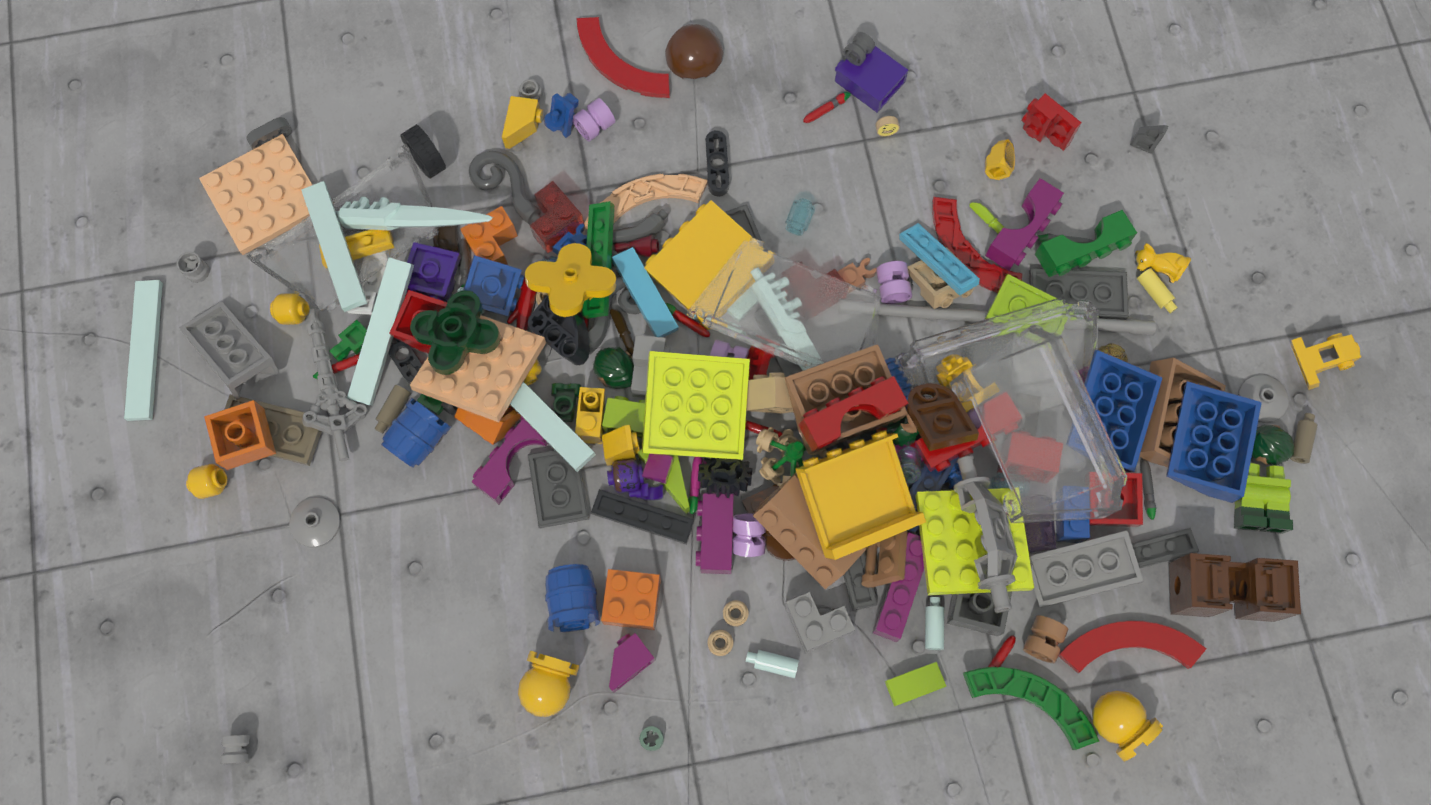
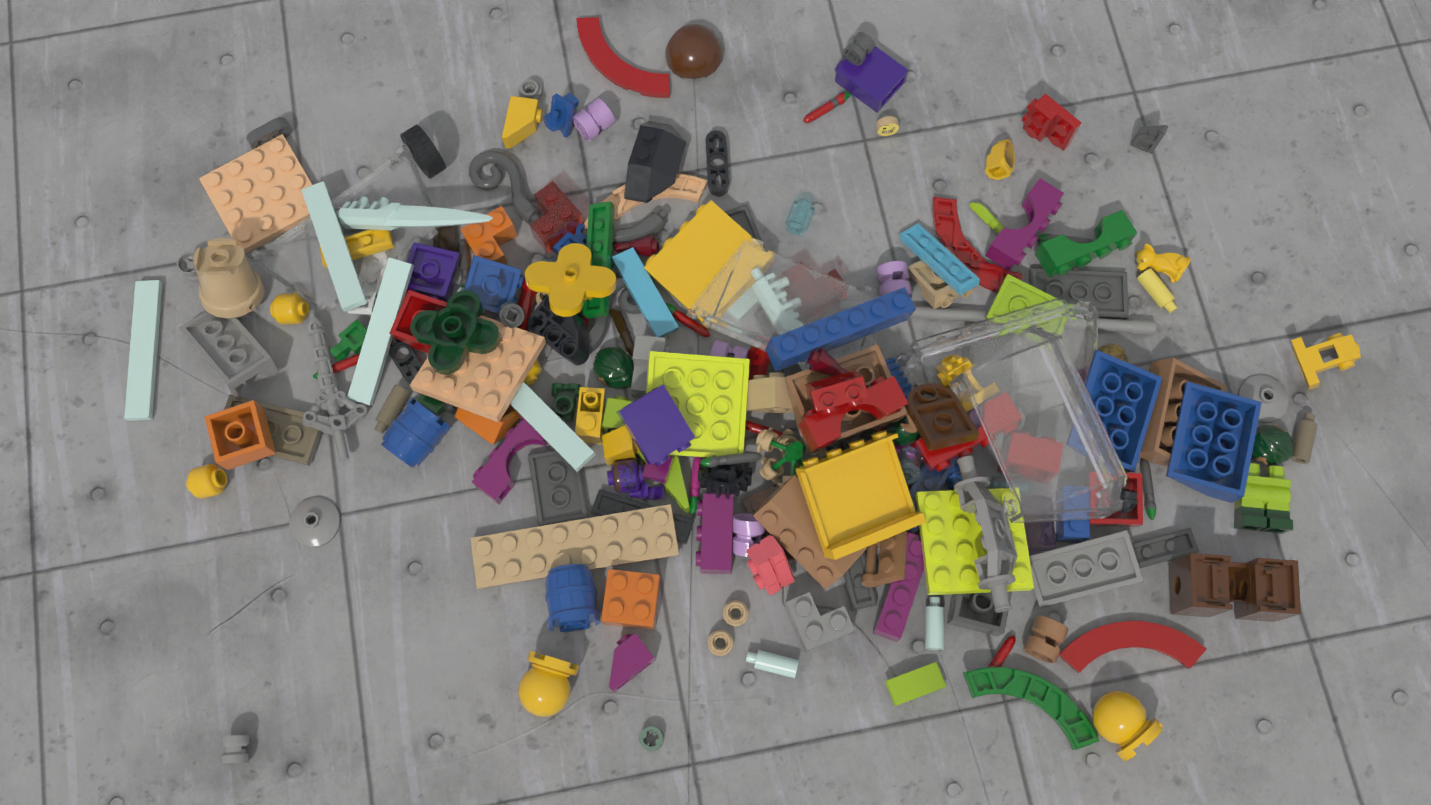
nougat plate [832,258,877,296] -> none
none -> tan piece [193,238,265,319]
none -> tan plate [470,504,679,589]
none -> dark grey wheel [498,301,524,328]
none -> dark purple brick [617,384,695,466]
none -> black wedge [624,121,687,203]
none -> dark grey piece [701,452,762,467]
none -> coral brick [746,535,795,595]
none -> blue brick [765,287,916,371]
none -> red plate [805,370,868,414]
none -> dark red cone [807,347,848,376]
none -> black plate [1111,487,1139,513]

